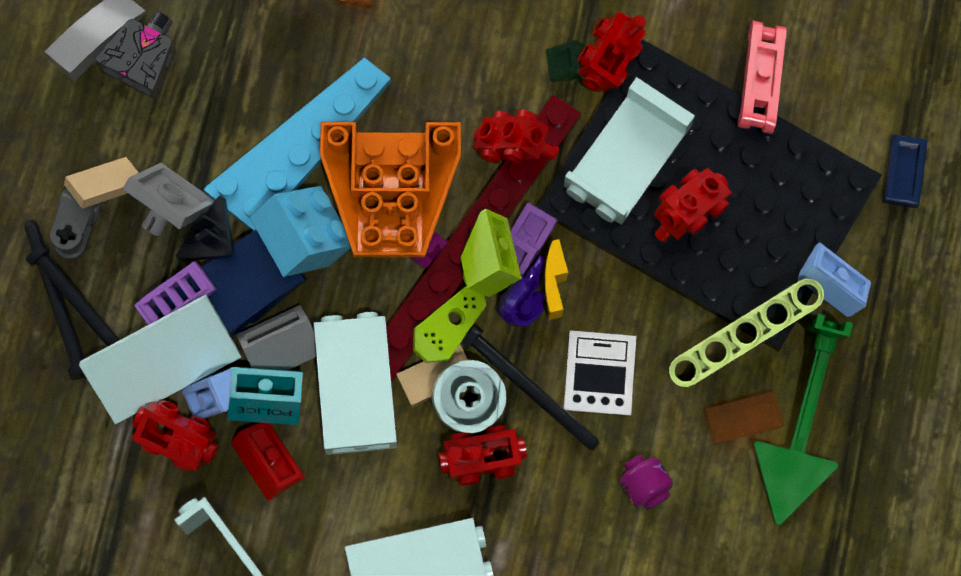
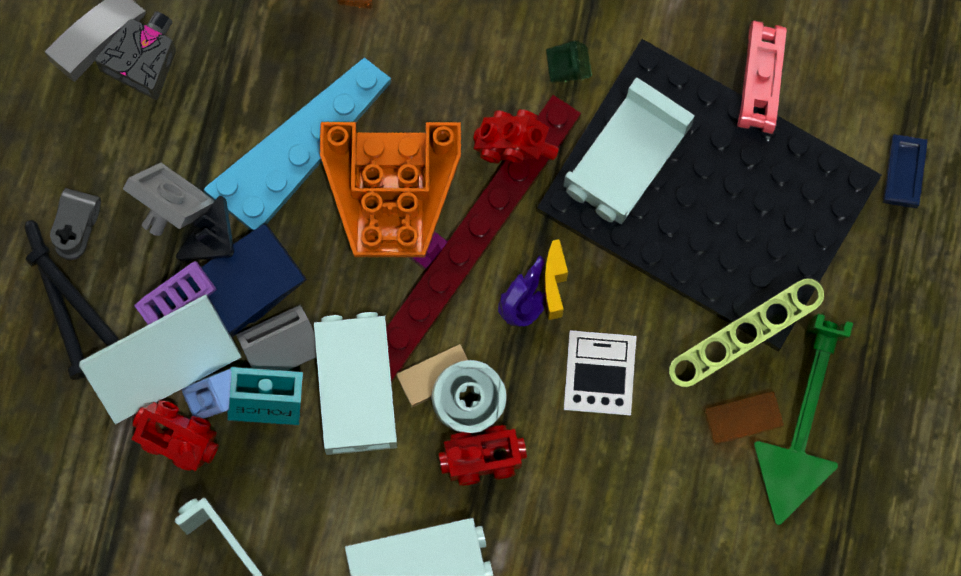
tan tile [64,157,139,209] -> none
red slope [231,422,305,501] -> none
medium azure brick [250,186,351,277] -> none
lime piece [413,286,487,363] -> none
lime slope [461,209,522,297] -> none
black bar [461,325,599,450] -> none
medium lavender slope [511,202,558,276] -> none
red brick [577,11,647,92] -> none
magenta head [619,455,673,511] -> none
red brick [653,167,732,242] -> none
light blue slope [798,242,871,317] -> none

